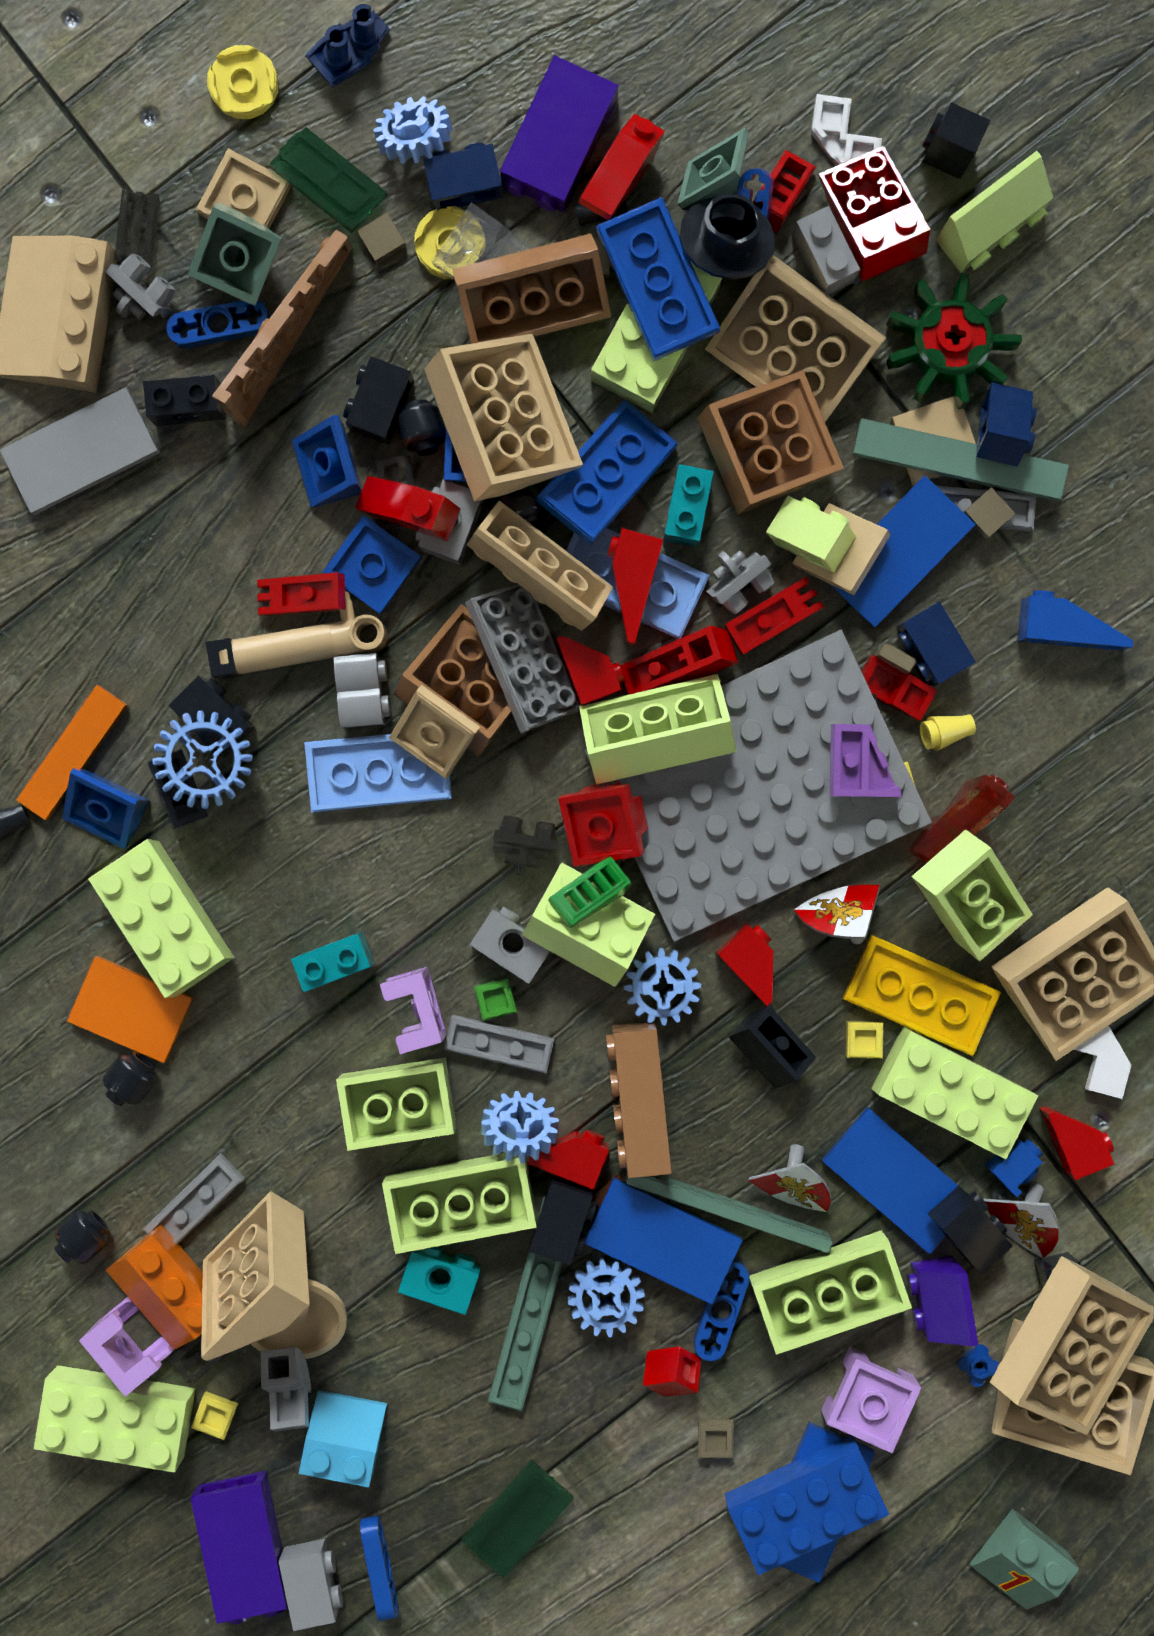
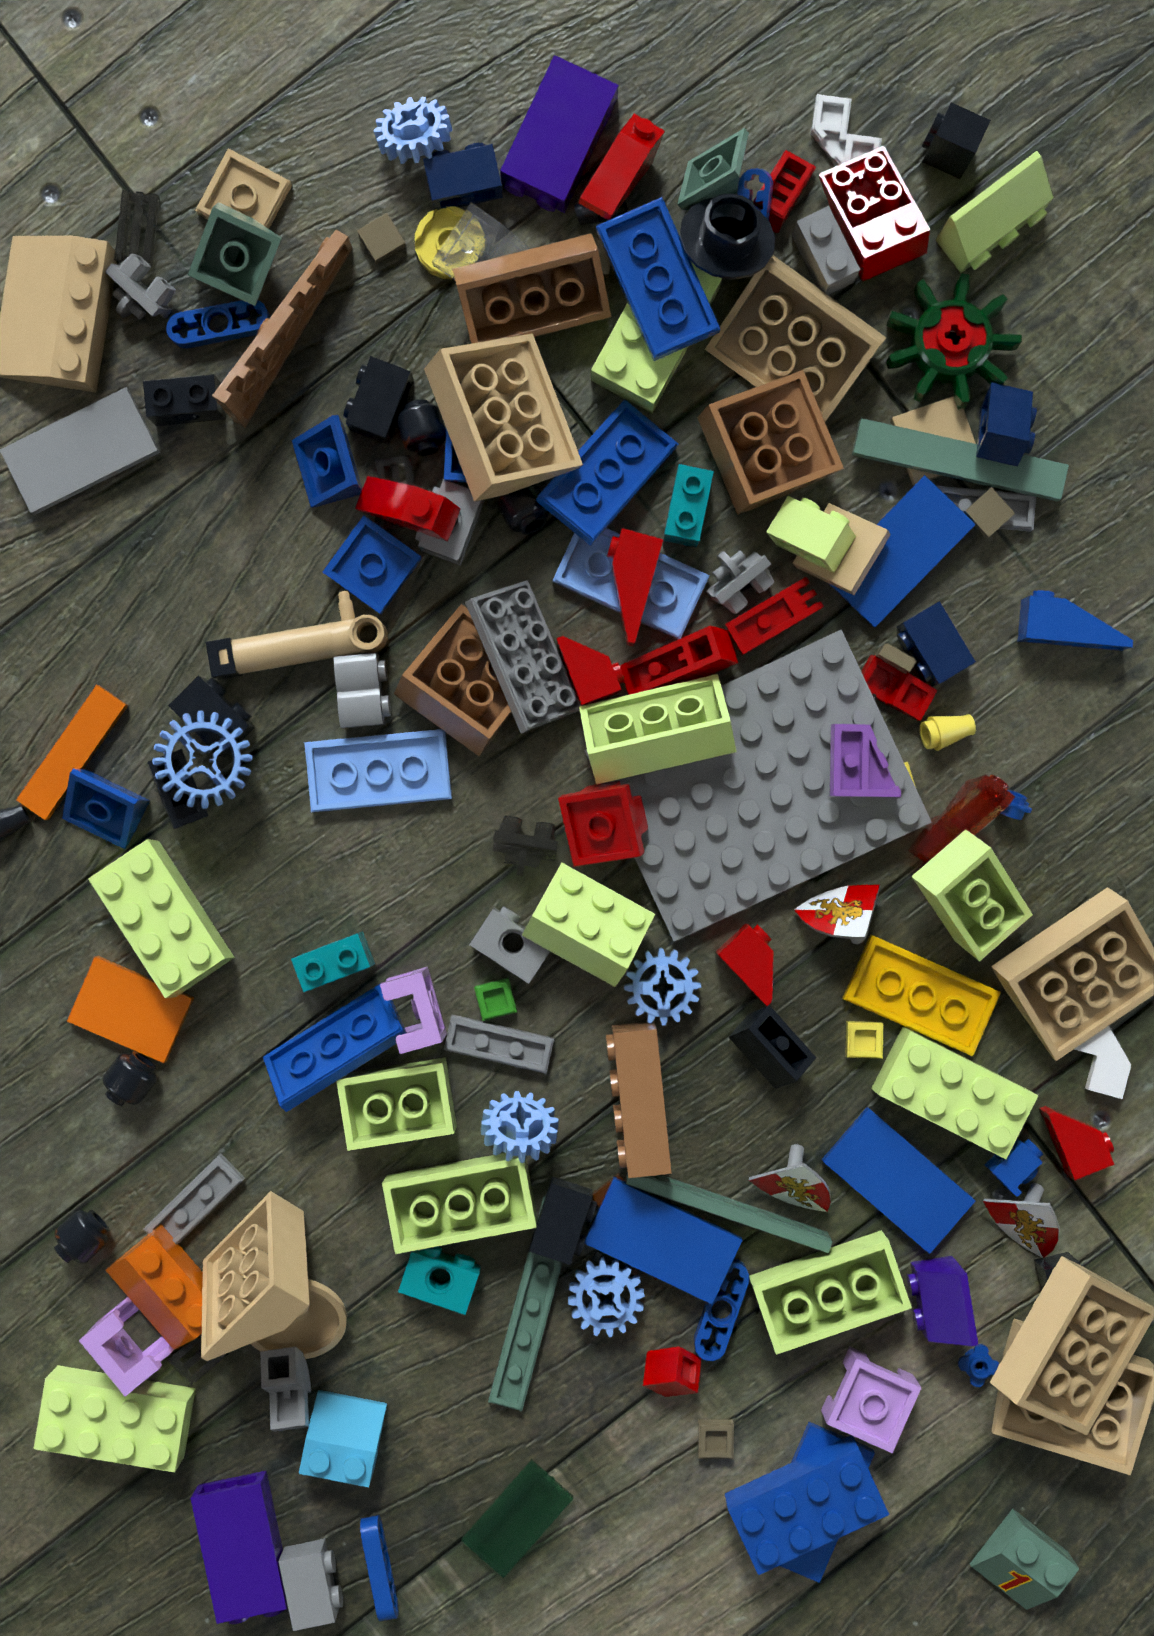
light yellow tile [191,1391,239,1440] -> none
light yellow tile [207,45,278,119] -> none
red hinge [257,572,346,616] -> none
clear green piece [269,127,388,233] -> none
dark blue connector [305,4,390,88] -> none
tan tile [389,685,480,779] -> none
tan slope [467,500,613,631] -> none
red slope [527,1129,609,1190] -> none
green slope [548,857,631,928] -> none
black brick [927,1185,1013,1275] -> none
none -> blue tile [263,983,407,1112]
none -> blue plate [995,790,1032,820]

